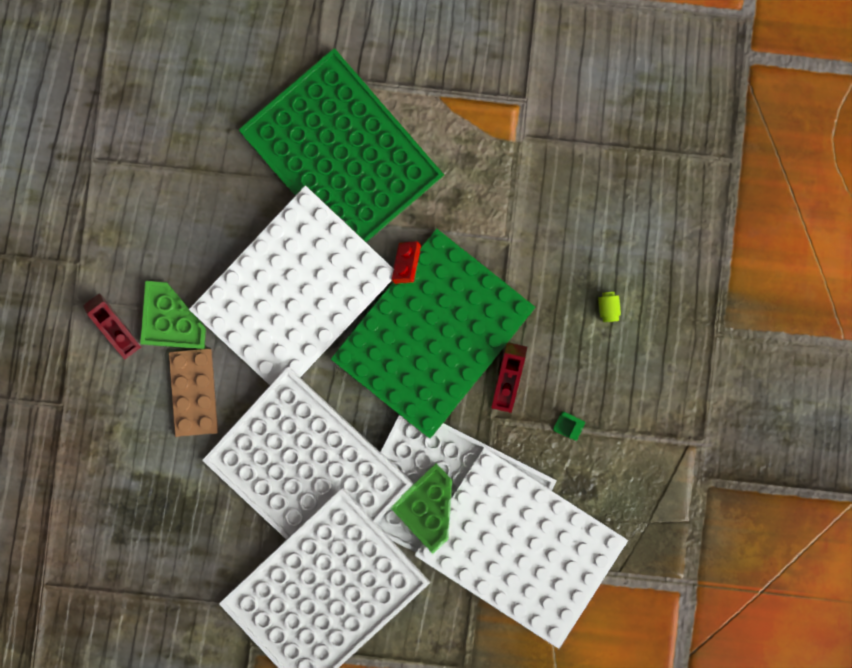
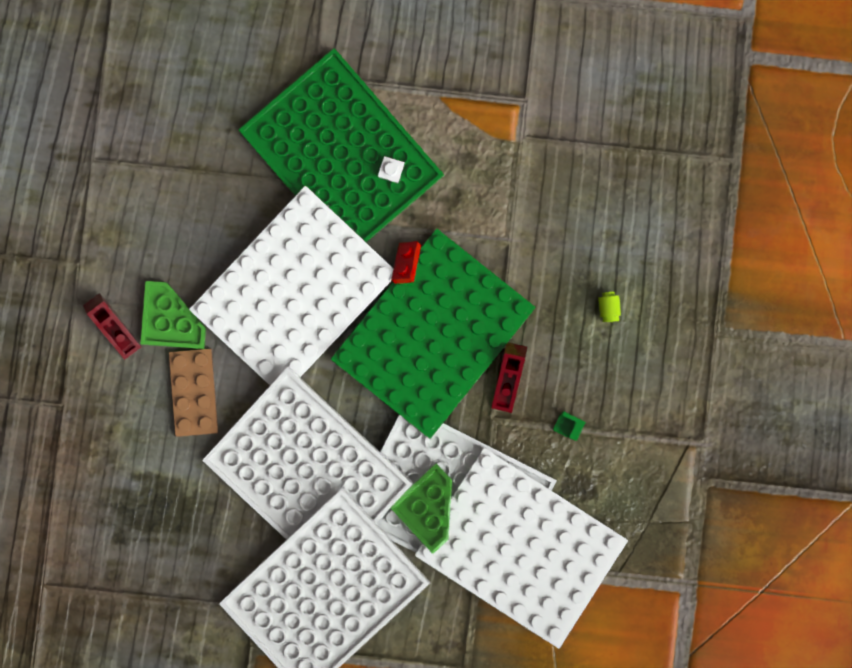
none -> white plate [378,156,405,183]

